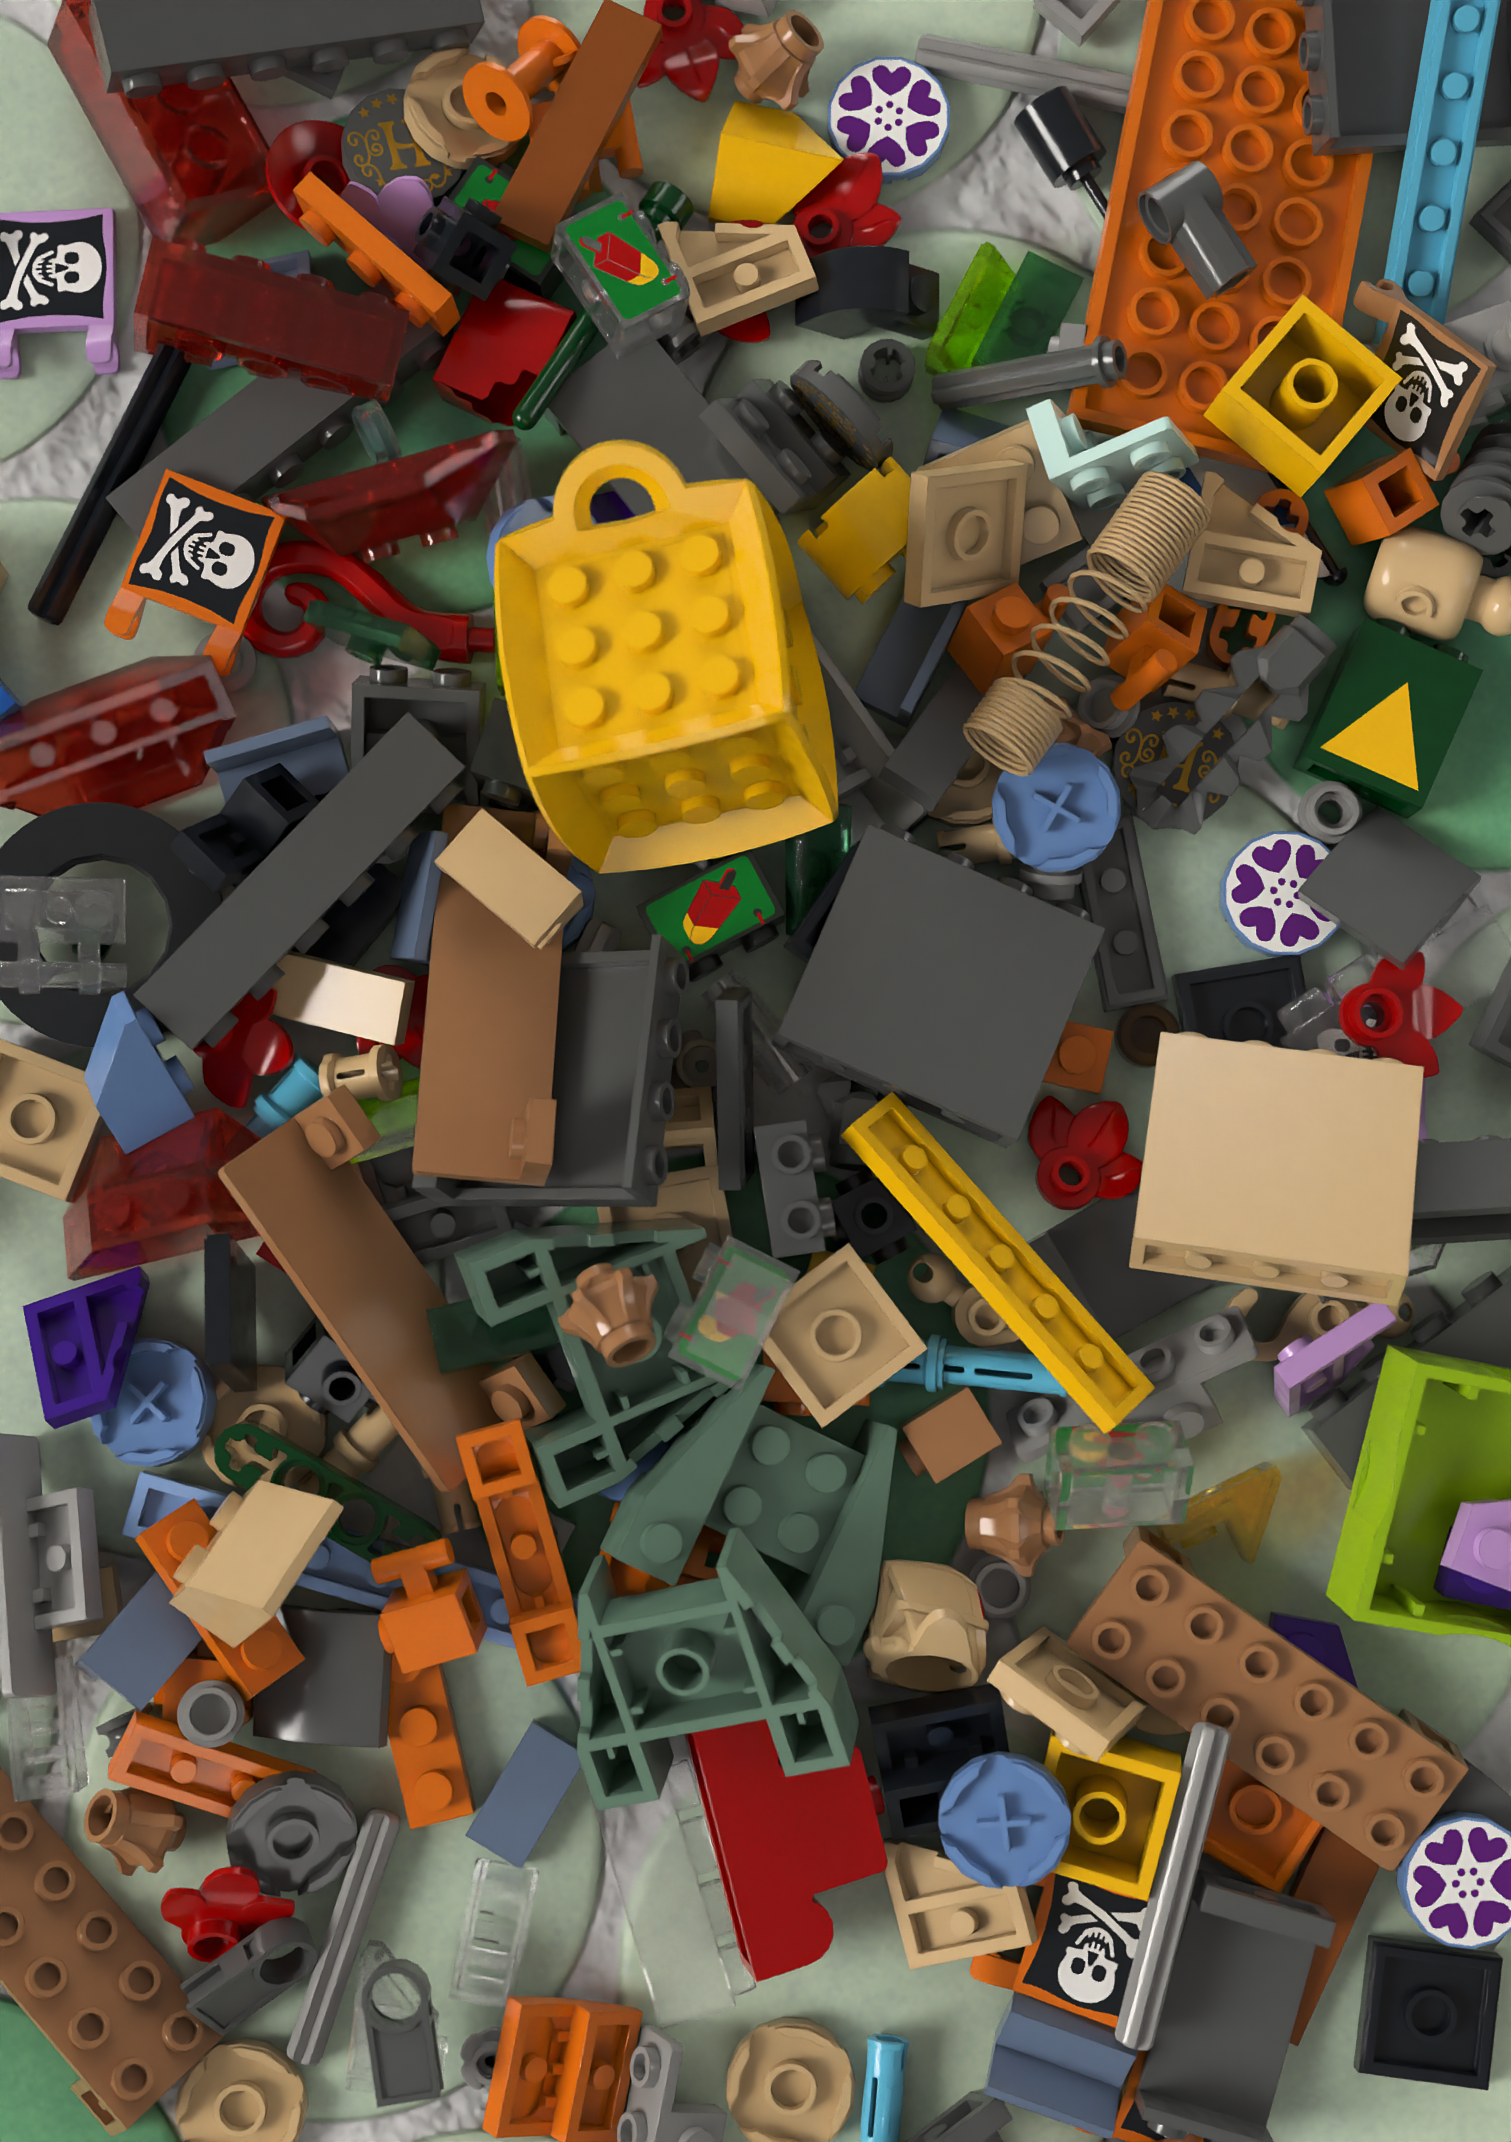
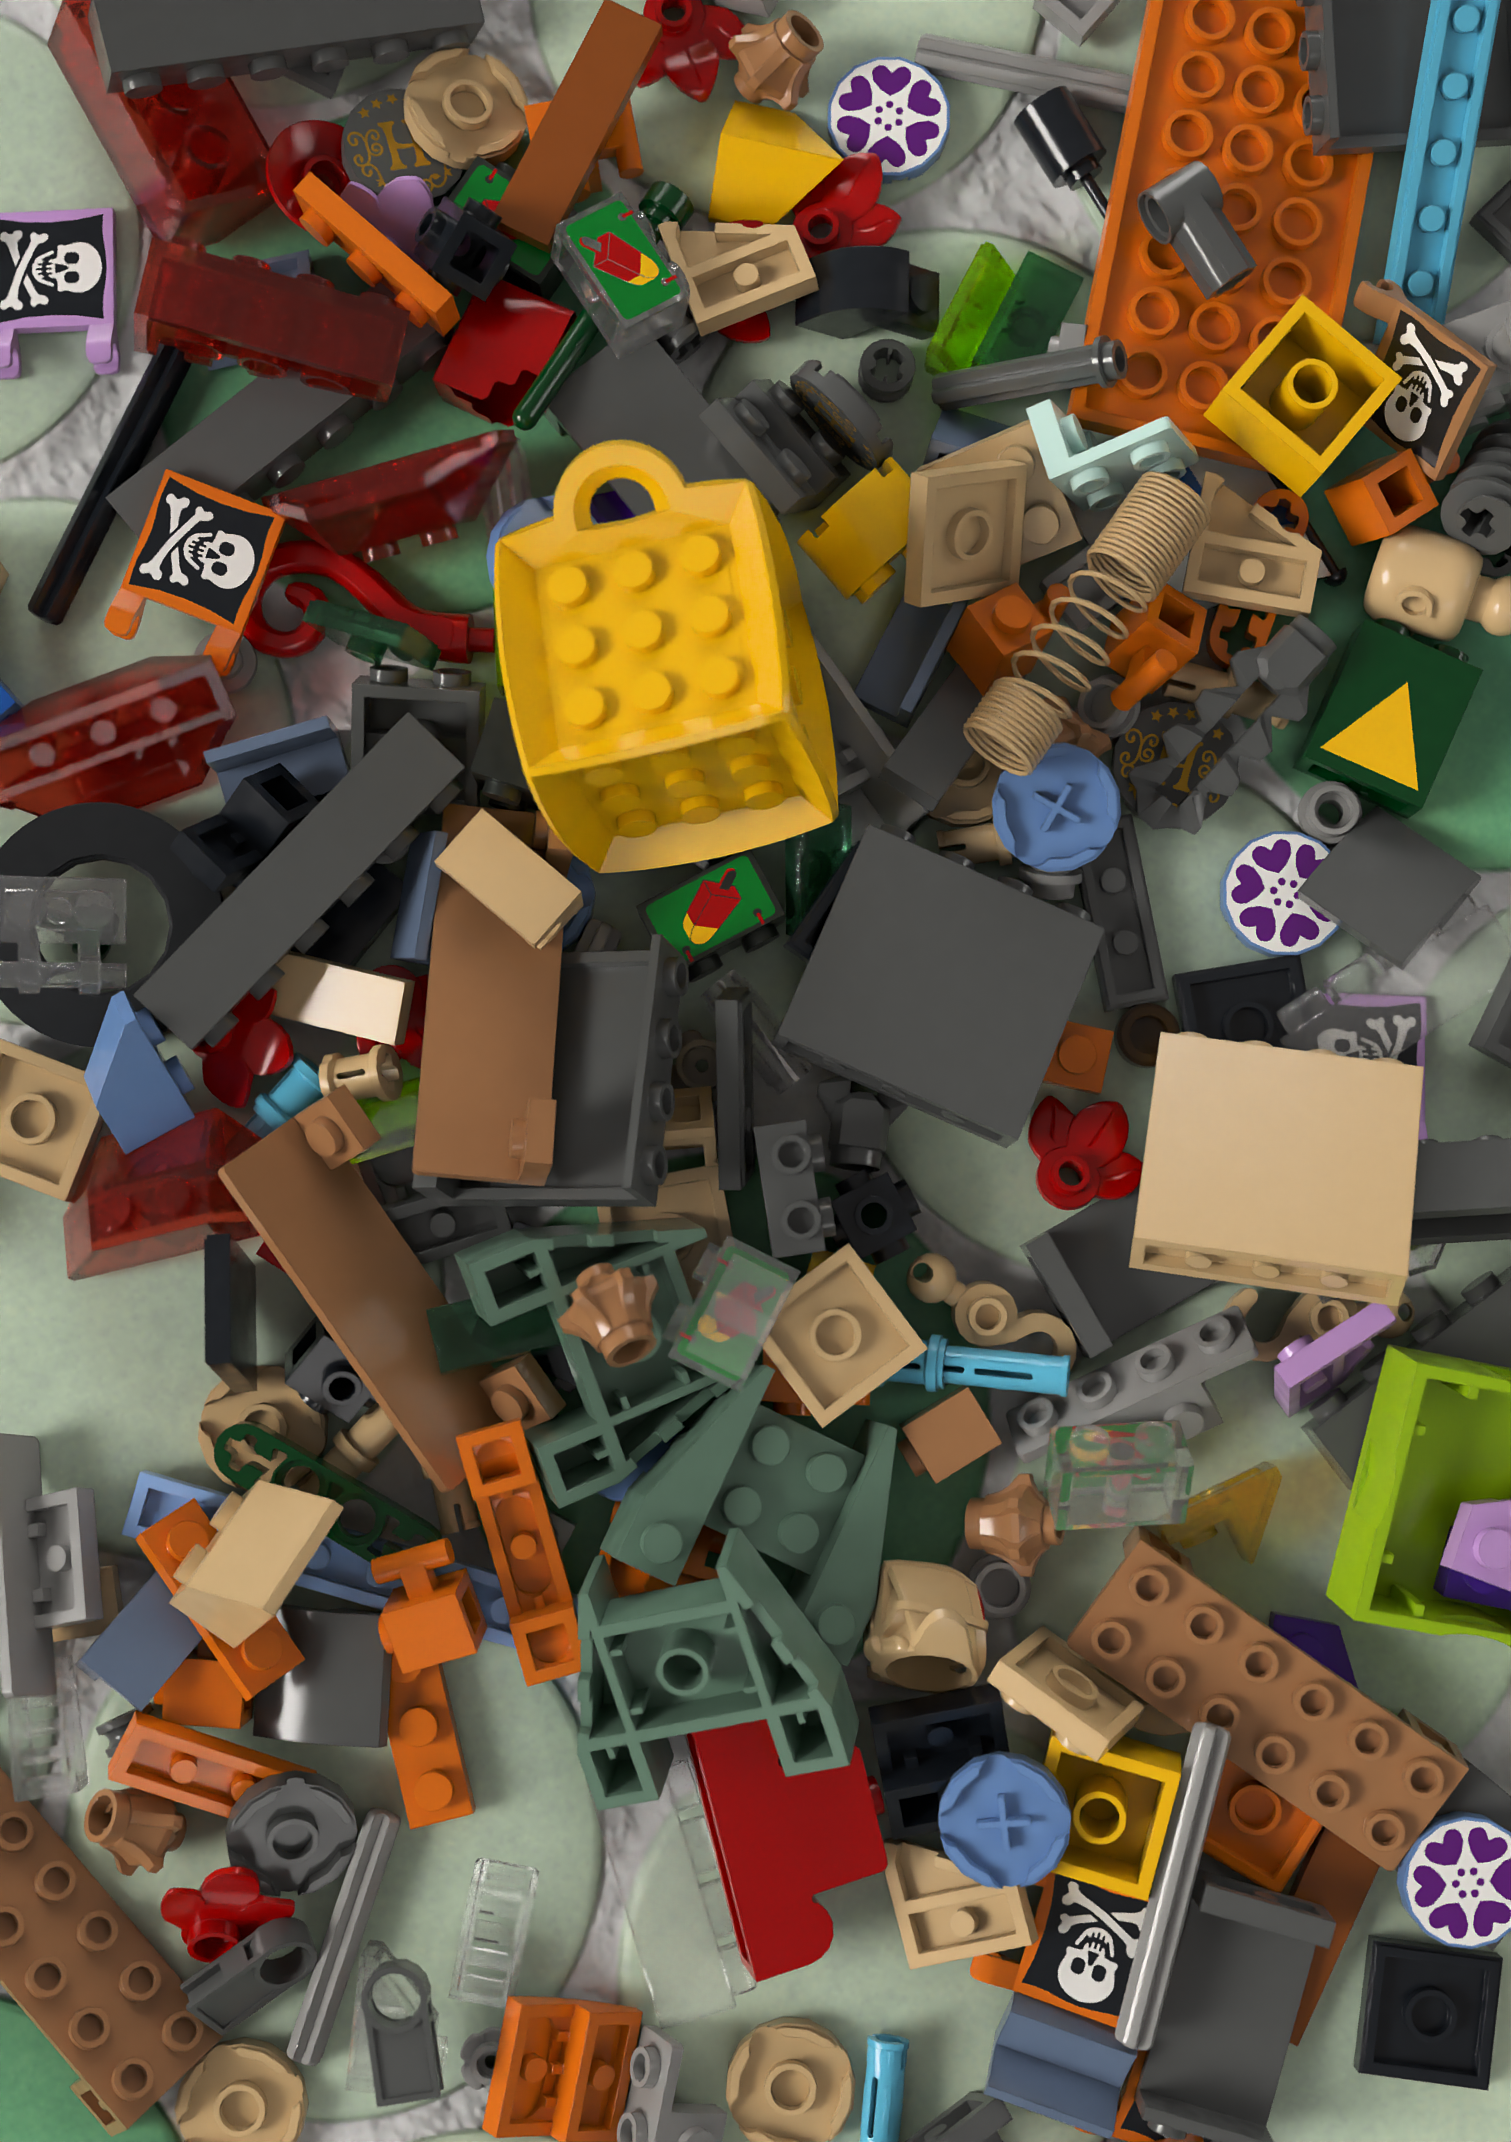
dark purple wing [23,1266,150,1429] -> none
medium blue tile [90,1338,217,1467] -> none
light grey plate [177,1680,245,1748] -> none
clear light blue tile [352,399,402,467] -> none
orange piece [462,15,581,142] -> none
sand blue tile [465,1719,581,1869] -> none
yellow plate [841,1091,1155,1434] -> none
red plate [1339,952,1463,1078] -> none

